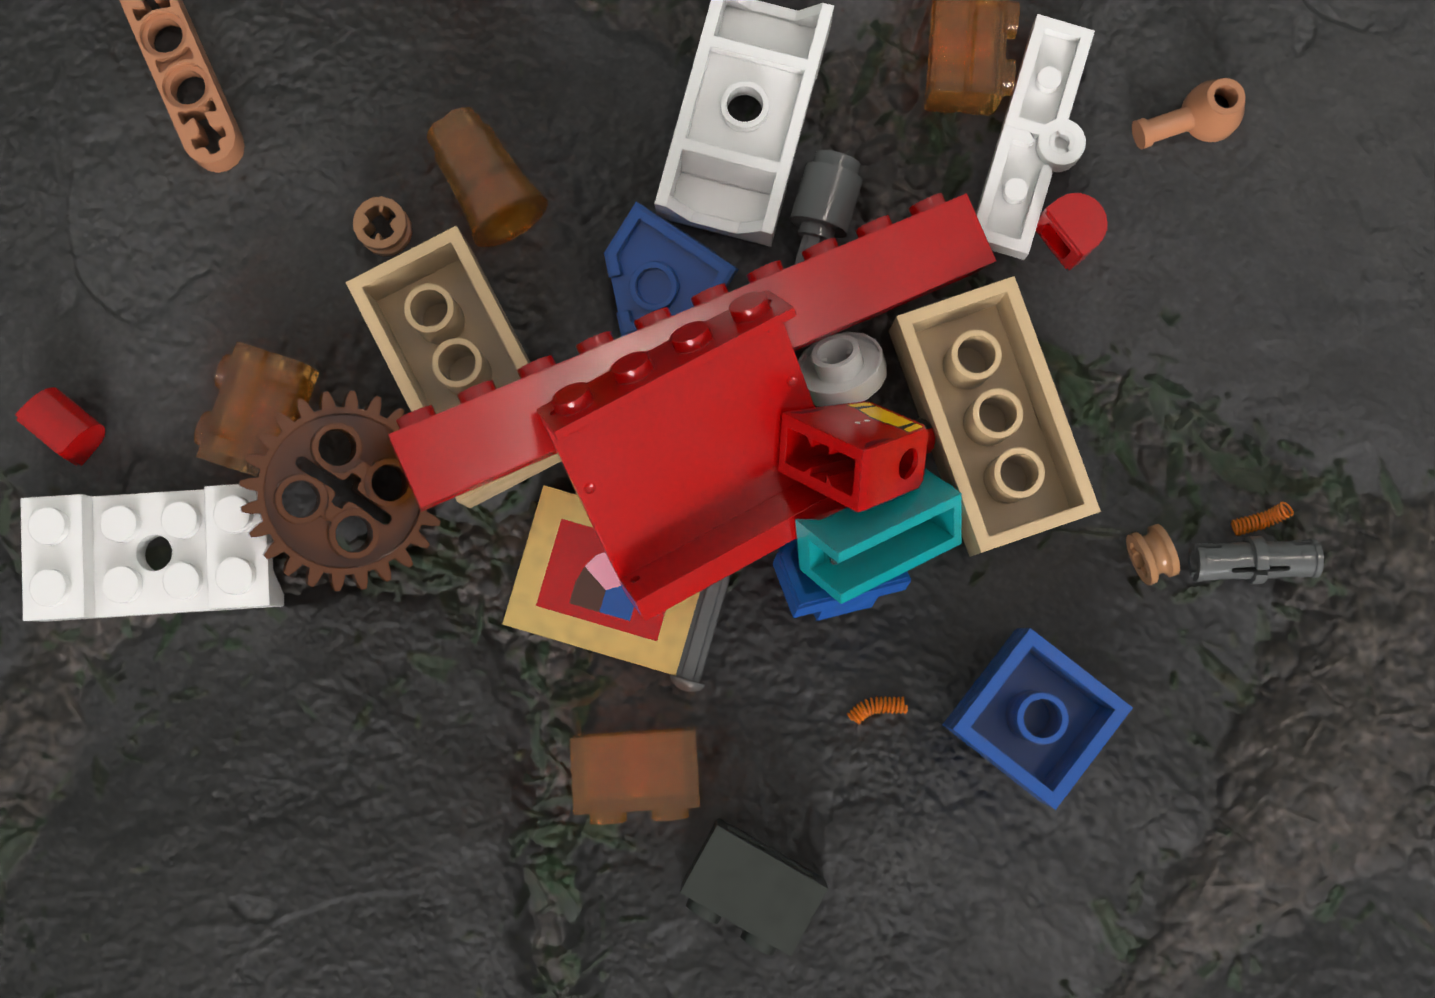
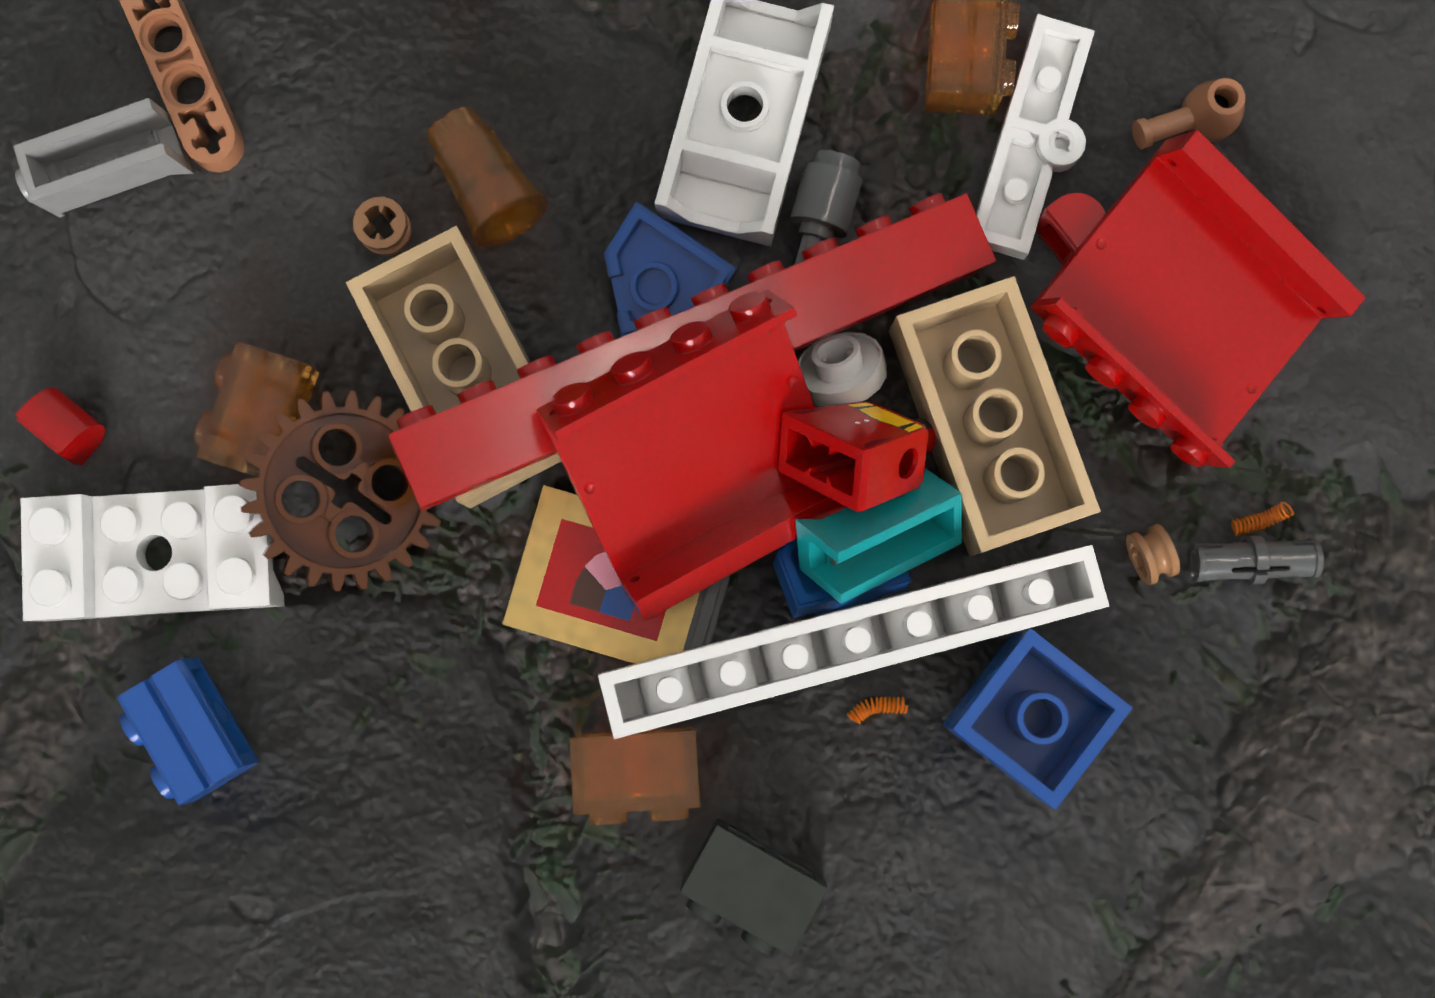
none -> light grey window [13,98,194,218]
none -> blue brick [117,658,259,806]
none -> white brick [598,545,1109,739]
none -> red panel [1030,130,1366,468]

